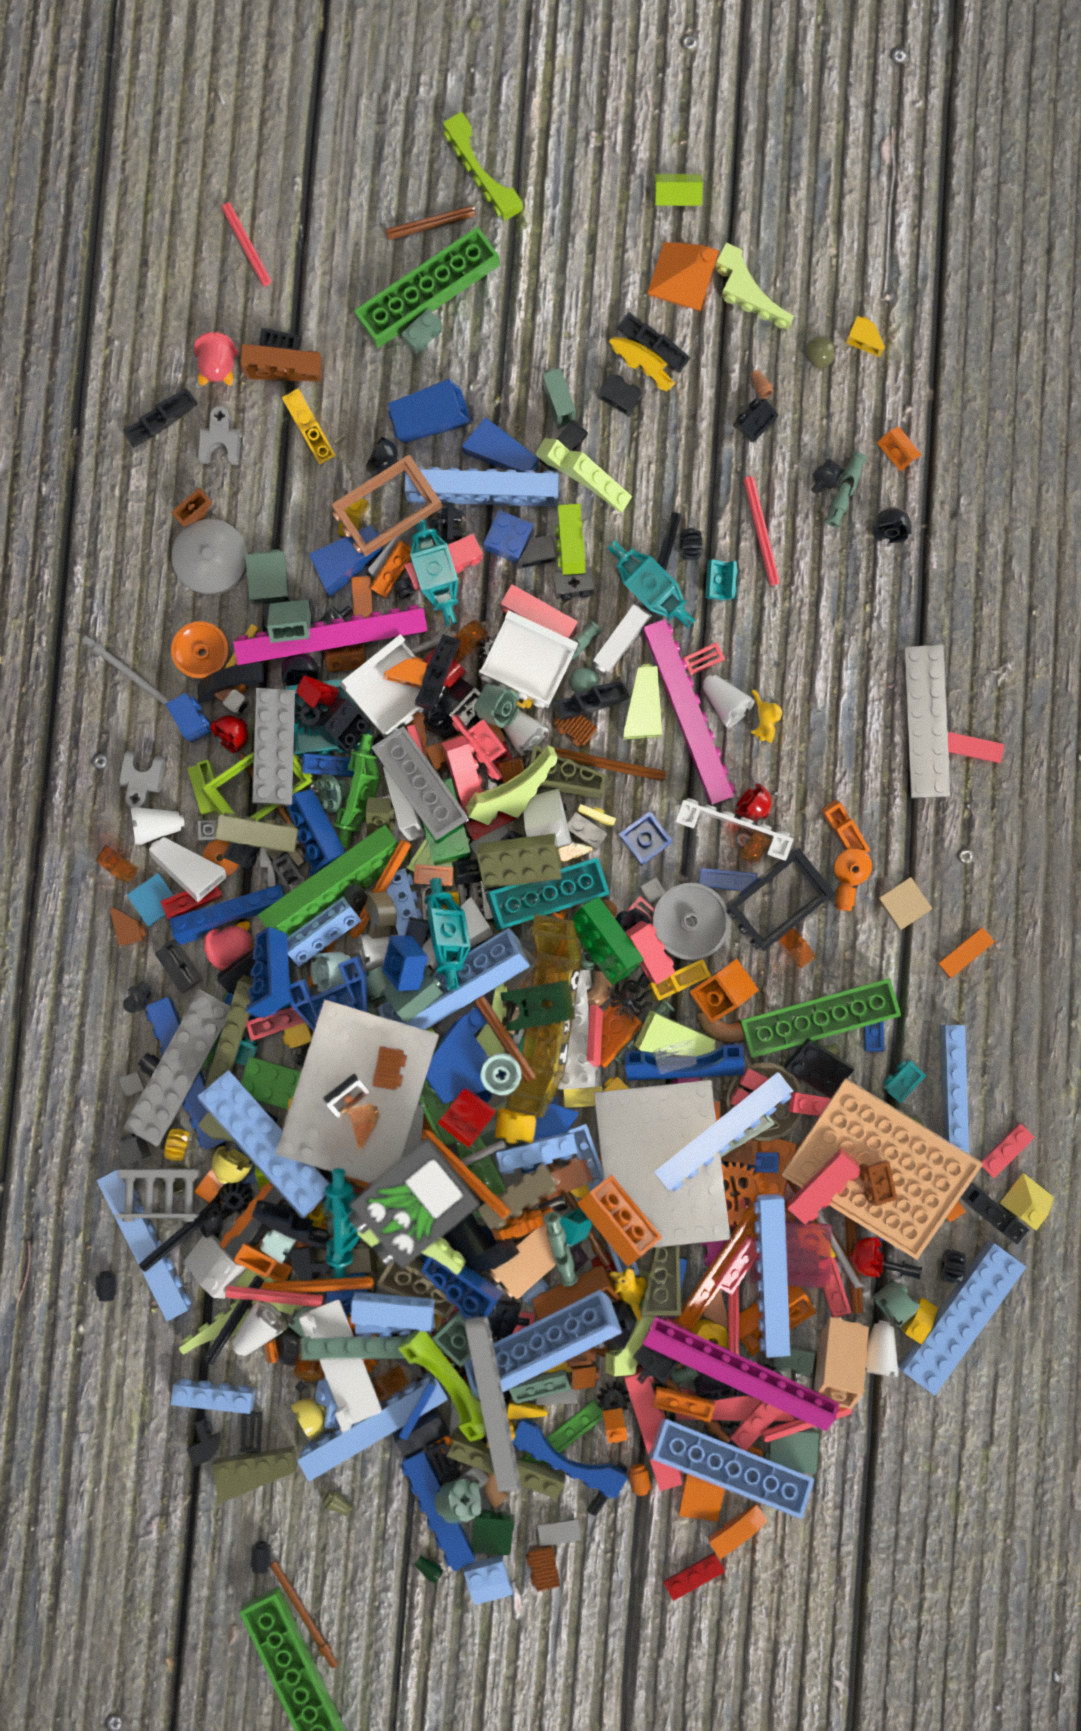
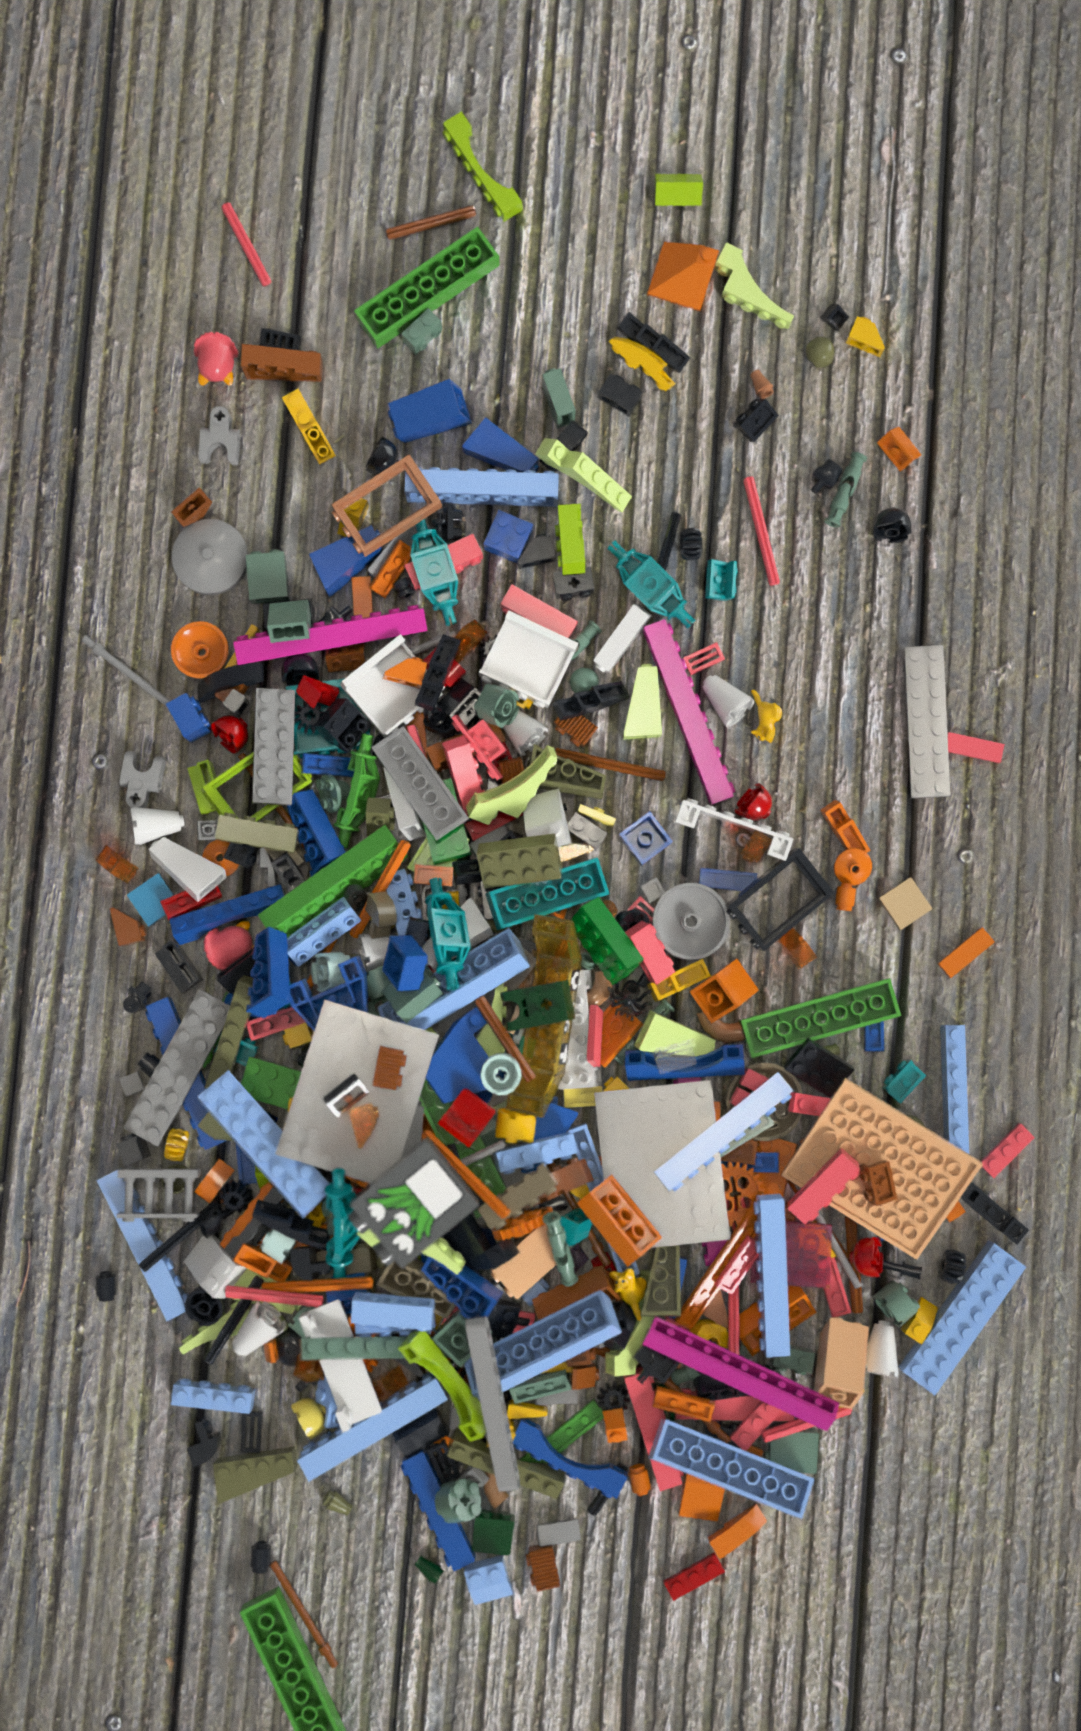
black slope [123,388,198,448] -> none
light yellow cylinder [212,1146,253,1184] -> none
blue tile [399,1379,437,1440] -> none
light yellow slope [999,1173,1054,1230] -> none
none -> black cylinder [185,1286,226,1326]
none -> black slope [820,304,849,331]

